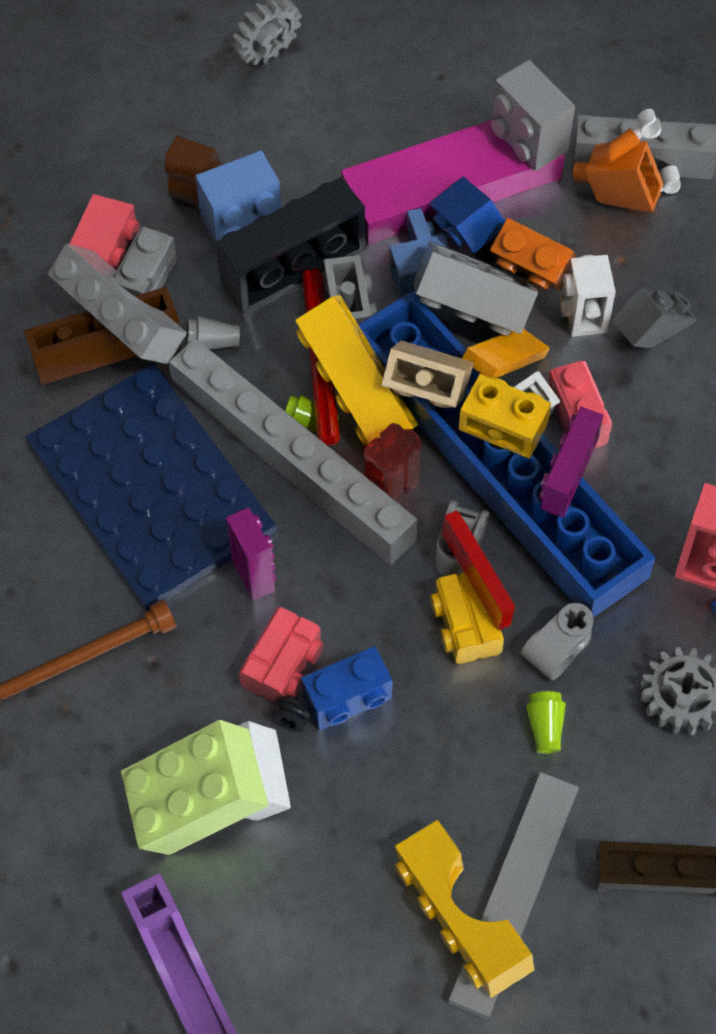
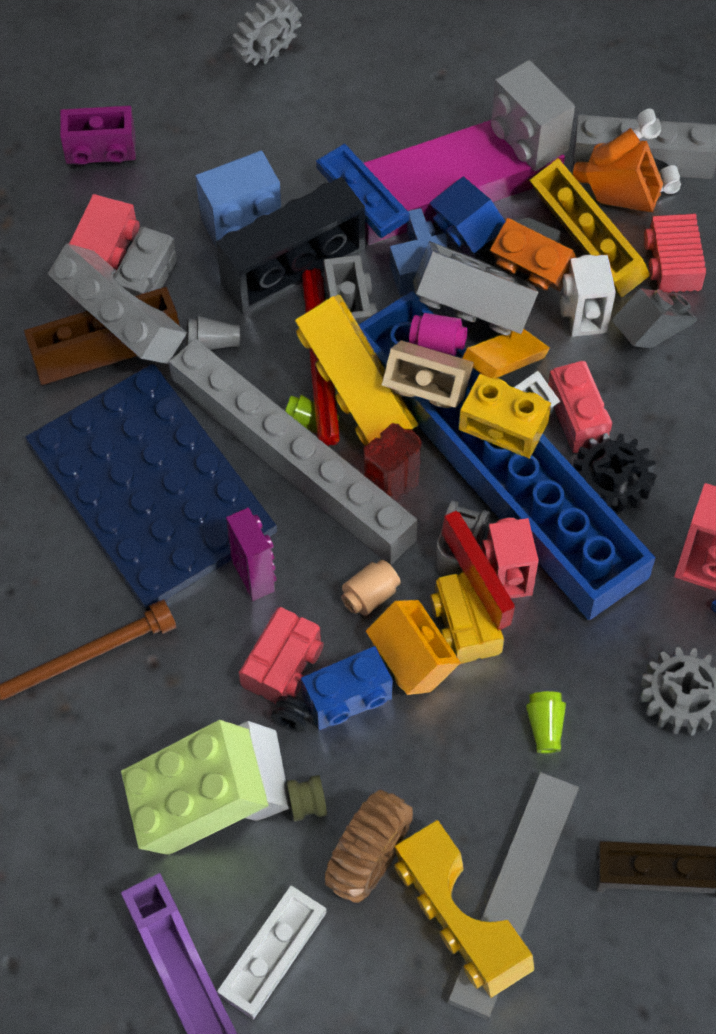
reddish brown brick [165,135,223,207] -> none
light grey piece [521,603,594,681] -> none
magenta piece [539,406,604,518] -> none
none -> magenta brick [60,106,136,164]
none -> white plate [217,886,327,1020]
none -> olive wheel [286,775,327,822]
none -> blue tile [316,144,410,238]
none -> medium nougat gear [325,789,413,903]
none -> light nougat brick [341,559,401,616]
none -> light orange brick [366,600,461,695]
none -> dark pink brick [409,313,467,356]
none -> coral brick [482,518,539,599]
none -> yellow brick [530,158,651,298]
none -> black gear [573,433,657,514]
none -> coral brick [644,213,706,293]

